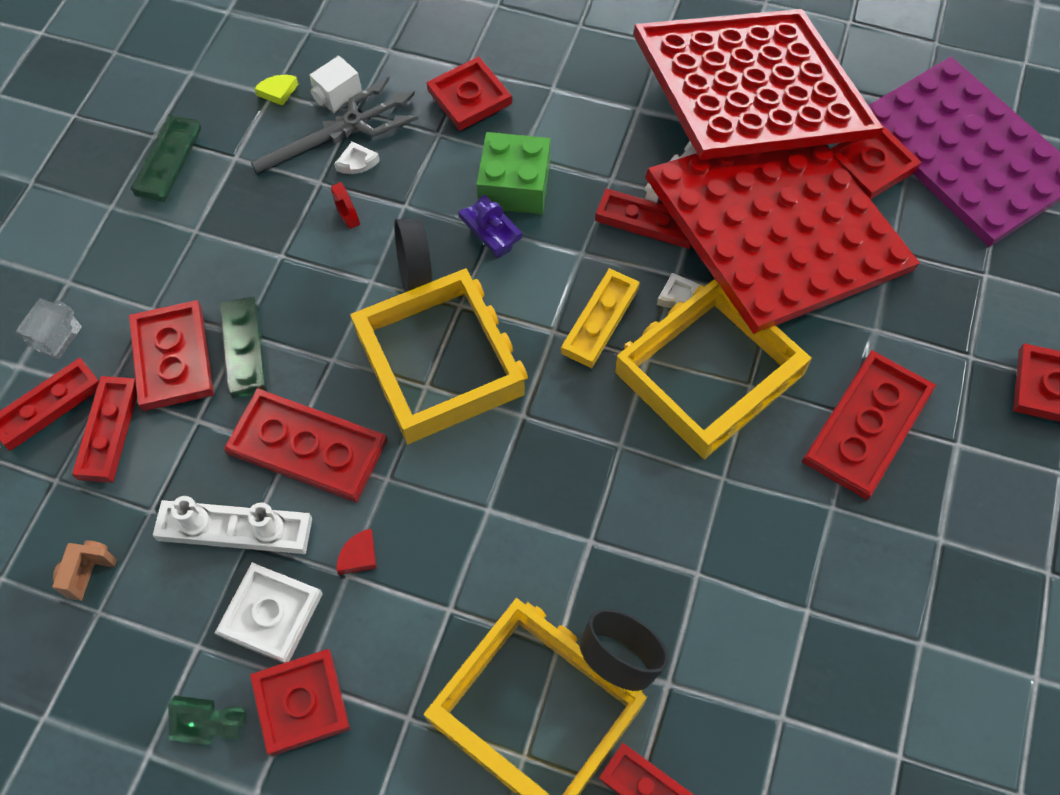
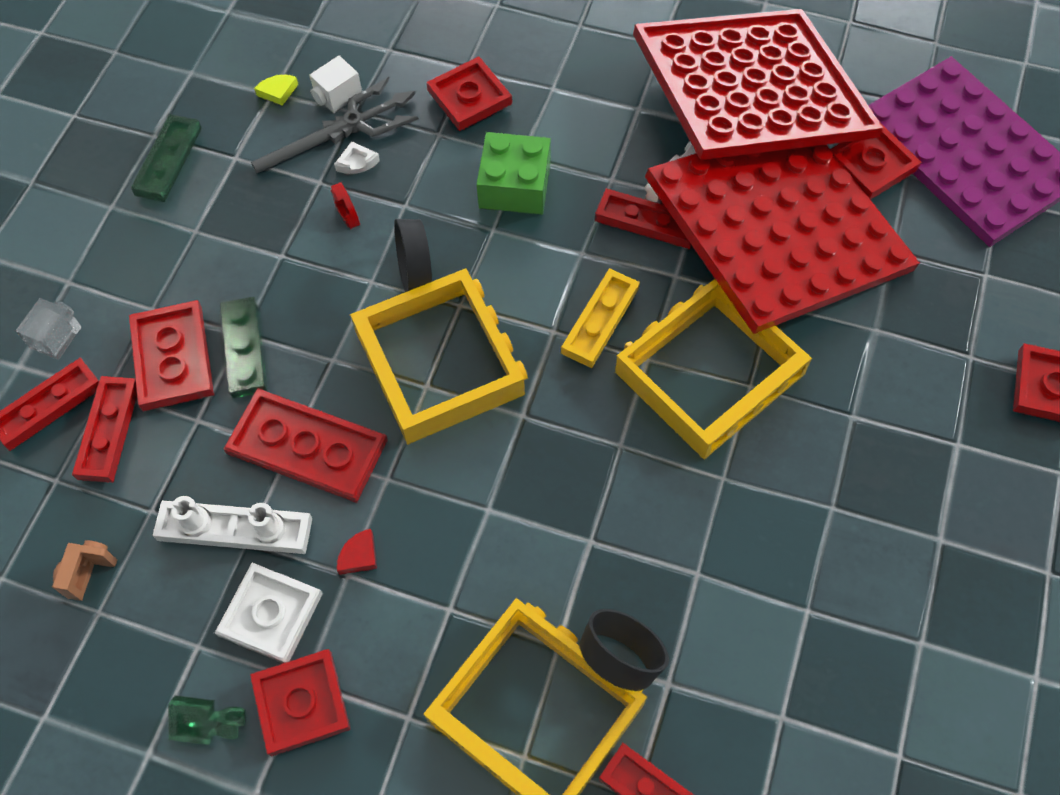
dark purple hips [458,194,522,258] -> none
white tile [657,273,700,308] -> none
red tile [802,350,936,501] -> none

